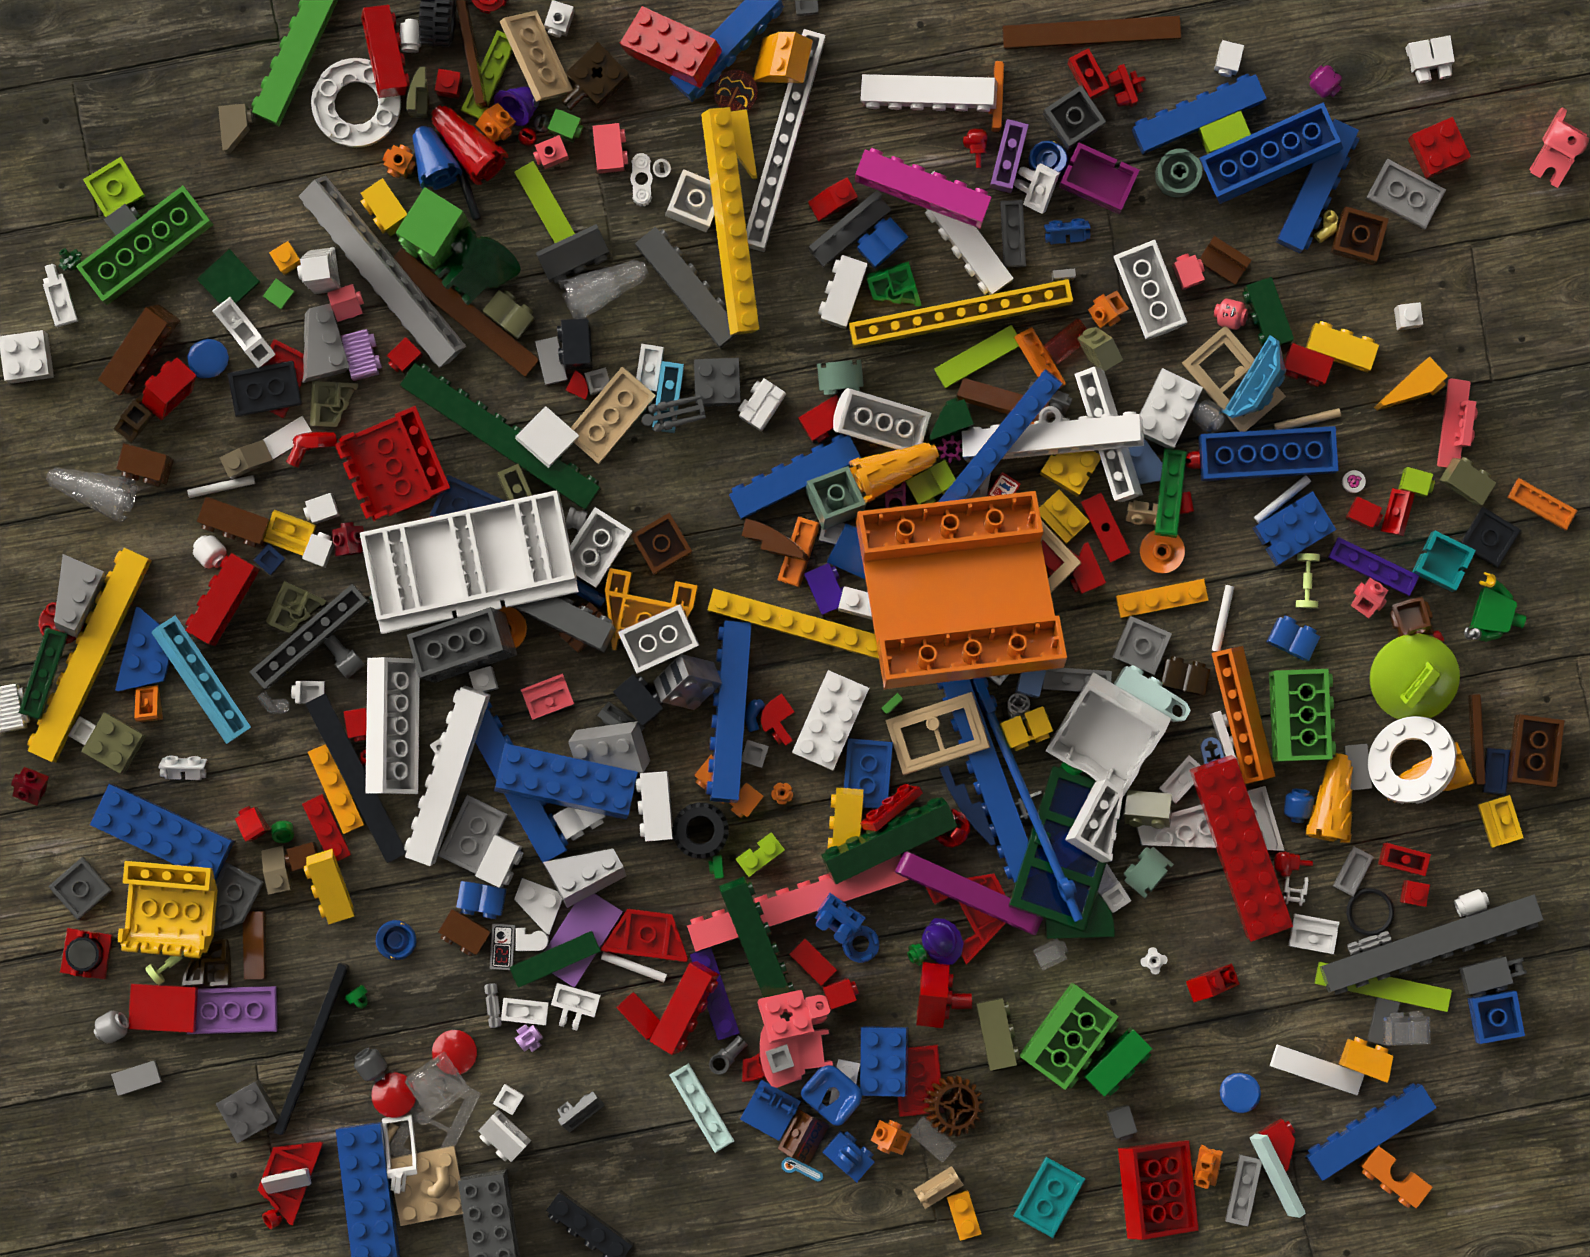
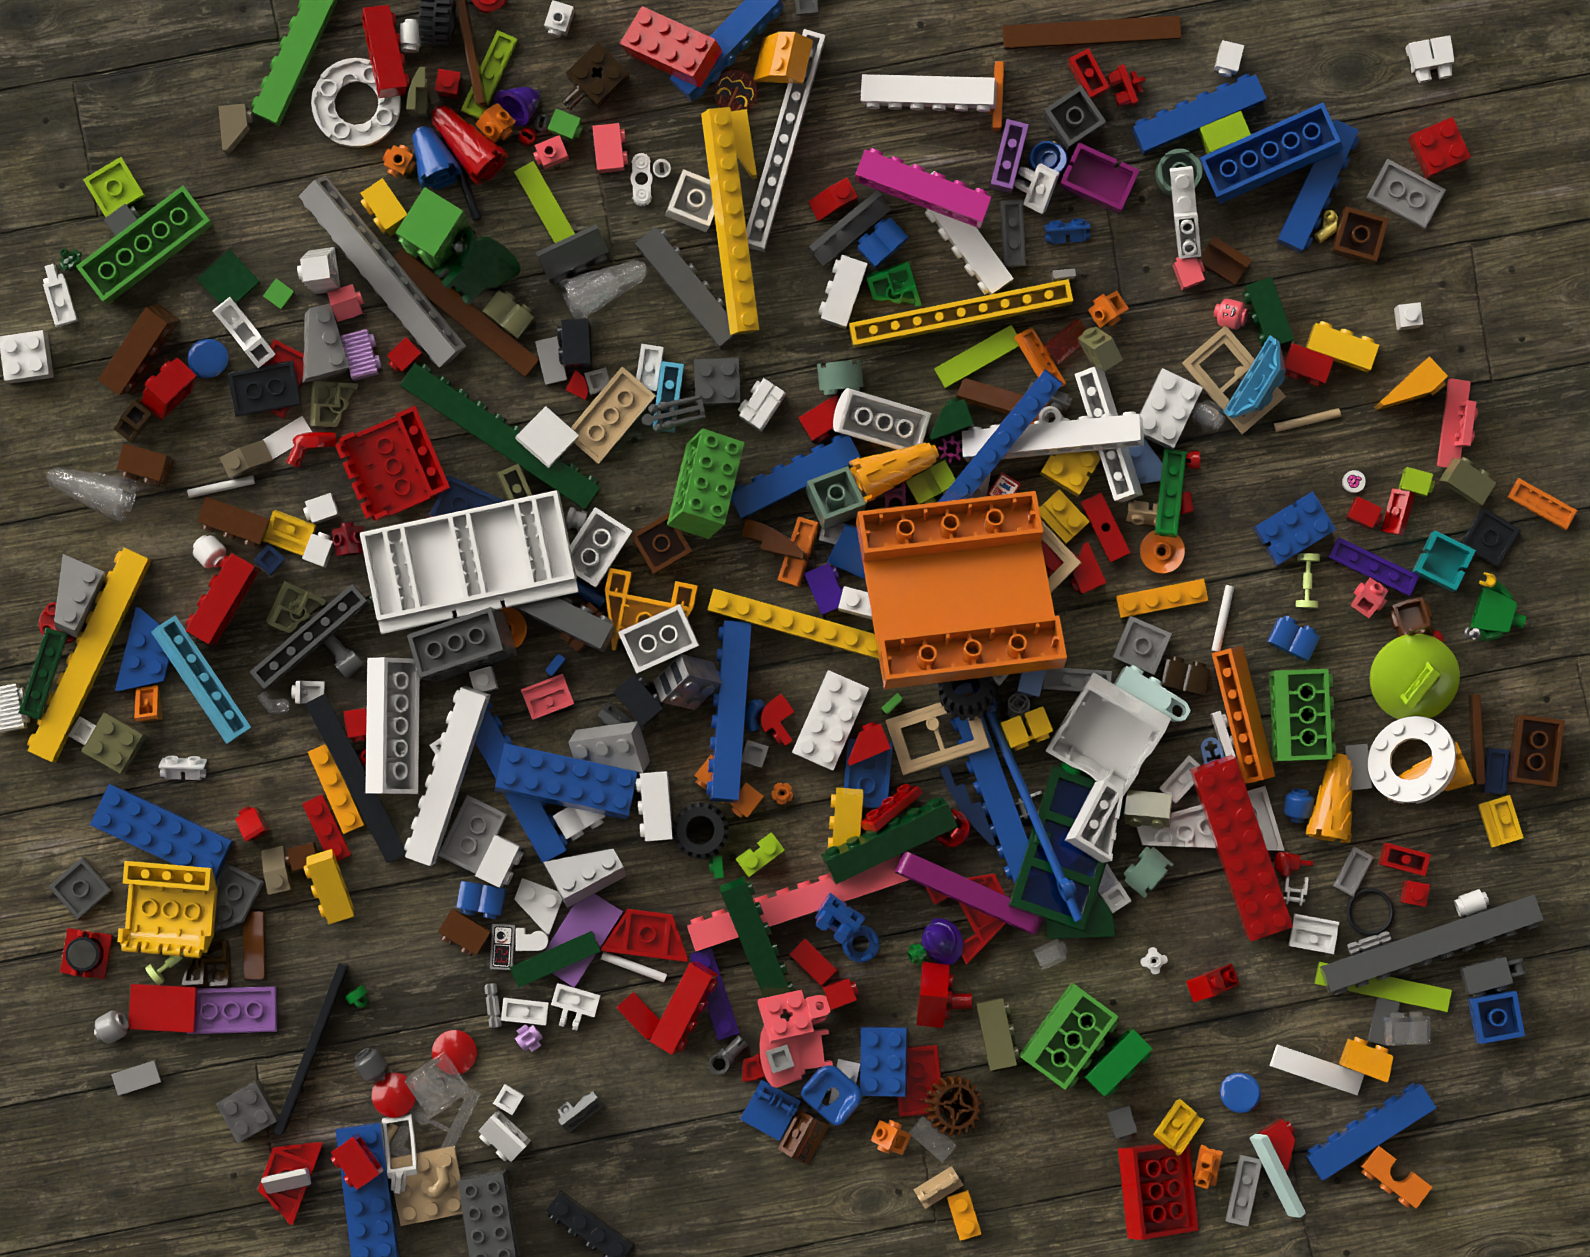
dark red brick [11,767,49,806] -> none
red hinge [262,1209,282,1230] -> none
light orange brick [269,241,301,275] -> none
green tile [271,821,294,843] -> none
blue piece [375,920,417,960] -> none
tan plate [500,10,573,102] -> none
light aqua tile [669,1063,734,1153] -> none
dark azure sticker [781,1157,823,1181] -> none
blue brick [823,1131,874,1182] -> none
red piece [963,129,987,168] -> none
teal tile [1013,1157,1085,1238] -> none
white brick [1113,240,1187,339] -> none
blue brick [1198,426,1338,481] -> none
white bar [1254,475,1311,524] -> none
magenta head [1309,65,1342,98] -> none
coral piece [1529,107,1589,188] -> none
none -> red brick [331,1133,384,1190]
none -> blue tile [545,654,567,677]
none -> bright green brick [667,428,744,539]
none -> red slope [848,722,891,766]
none -> black tyre [938,676,996,721]
none -> yellow plate [1153,1099,1205,1155]
none -> white slope [1170,166,1201,259]

